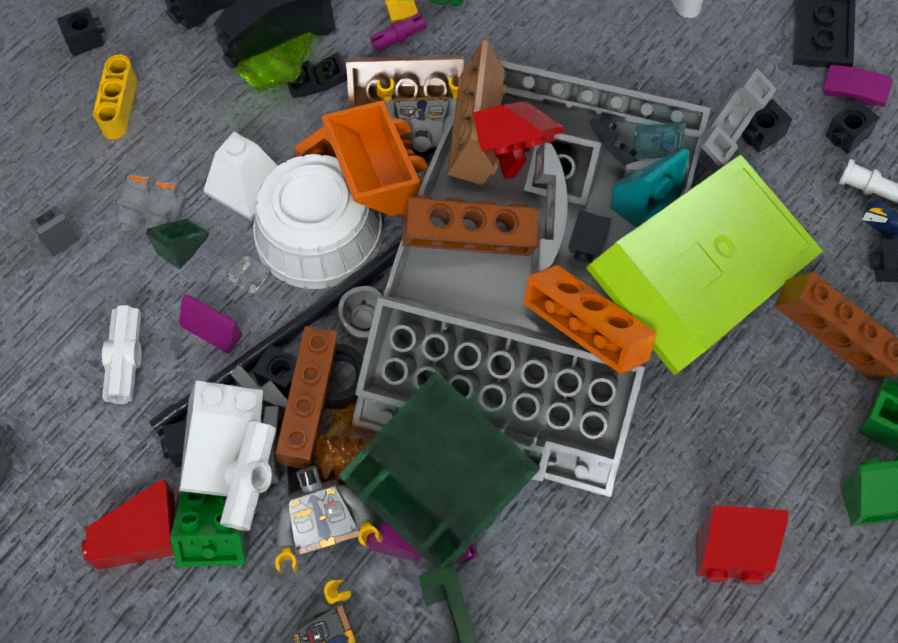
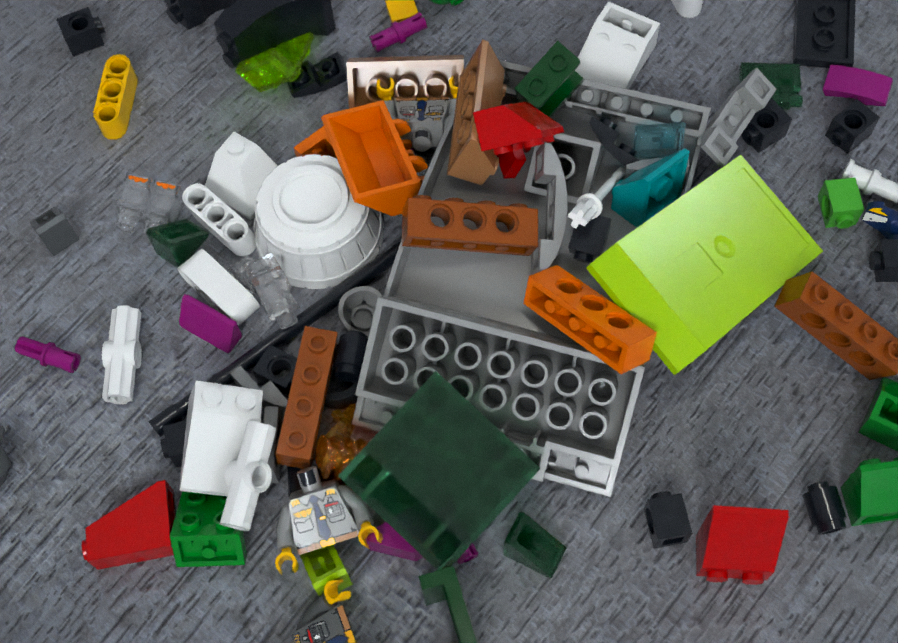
none -> magenta axle [14,336,81,373]
none -> white beam [177,248,260,326]
none -> white beam [182,183,256,256]
none -> clear hips [243,253,300,330]
none -> lime slope [300,545,353,597]
none -> black brick [333,331,368,382]
none -> clear green slope [503,512,567,578]
none -> dark green panel [514,41,584,118]
none -> white piece [568,166,626,228]
none -> white slope [575,1,660,89]
none -> black brick [644,491,692,549]
none -> clear green plate [739,62,803,110]
none -> black brick [802,481,847,535]
none -> bright green brick [817,178,864,229]

